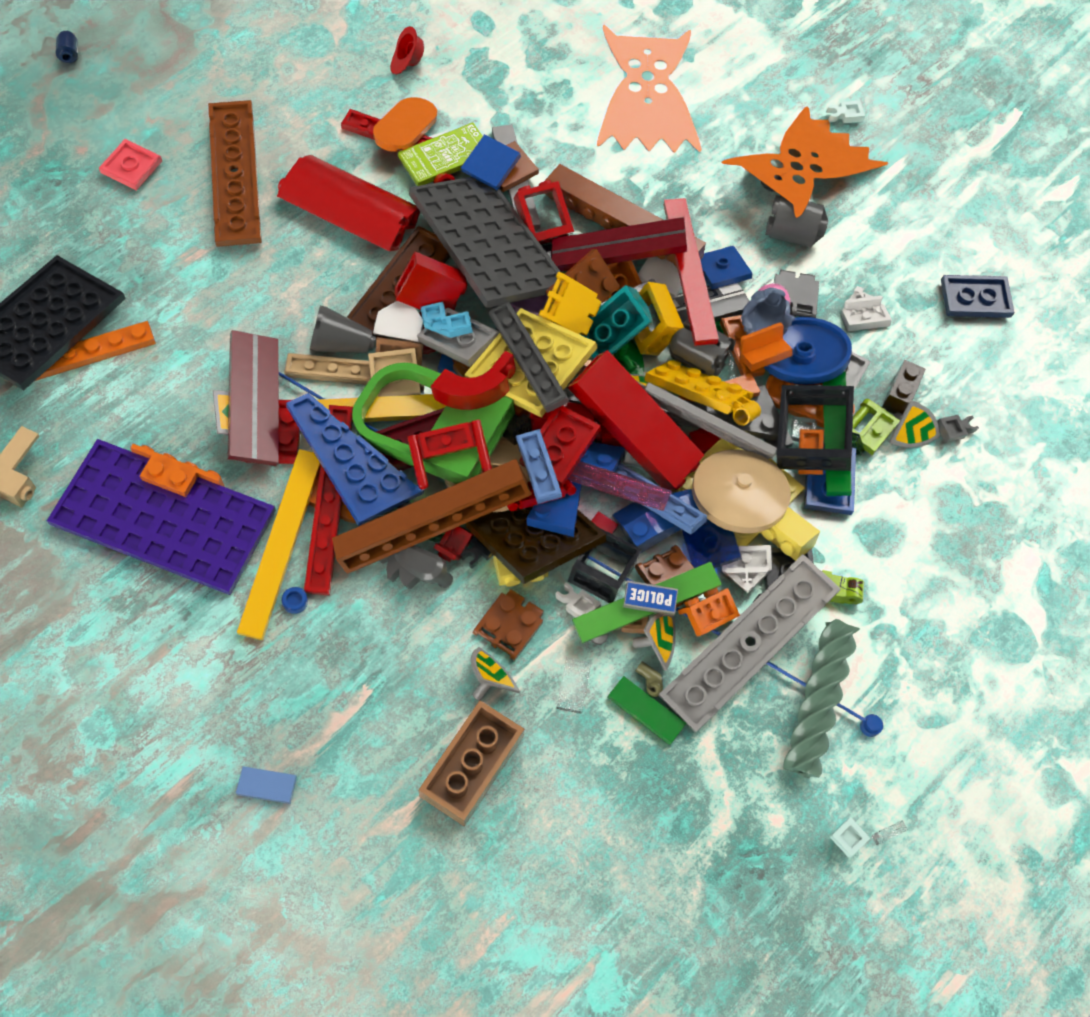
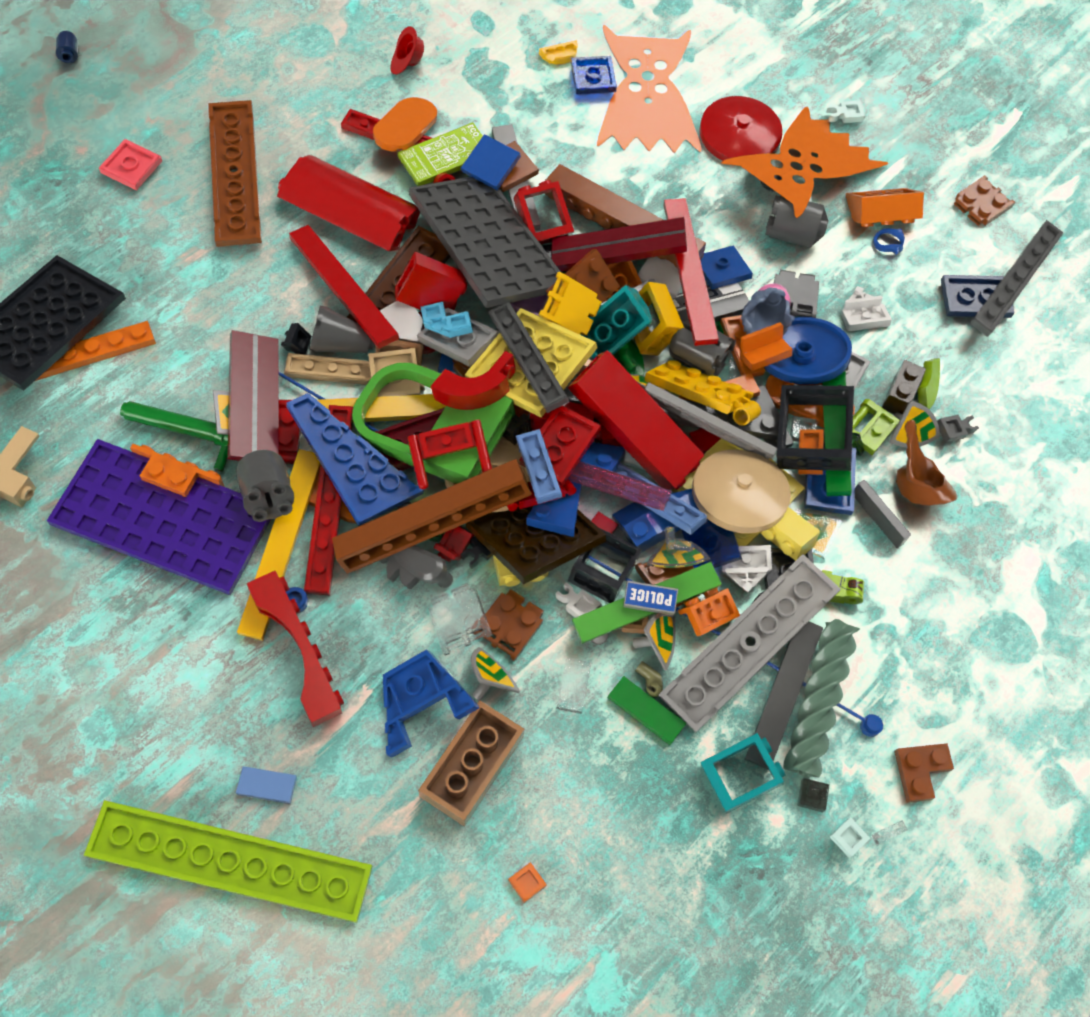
none -> lime plate [84,800,373,923]
none -> green cylinder [120,401,228,472]
none -> dark grey cylinder [236,450,294,522]
none -> red arch [246,570,344,727]
none -> black tile [281,323,312,355]
none -> red tile [289,225,399,349]
none -> blue wing [383,650,479,757]
none -> clear plate [428,583,492,656]
none -> orange tile [508,862,547,903]
none -> yellow tile [539,40,578,65]
none -> clear blue plate [571,56,617,94]
none -> clear shield [646,526,710,568]
none -> red dish [699,96,783,161]
none -> teal window [700,733,786,814]
none -> dark grey tile [745,621,824,770]
none -> clear shield [793,509,843,559]
none -> clear smoke tile [797,778,830,812]
none -> orange slope [846,188,924,227]
none -> dark grey tile [855,479,911,549]
none -> blue piece [873,228,905,255]
none -> dark orange plate [894,743,954,803]
none -> dark orange hat [896,420,958,506]
none -> lime tile [917,358,940,409]
none -> plate [954,175,1016,226]
none -> dark grey tile [970,220,1063,337]

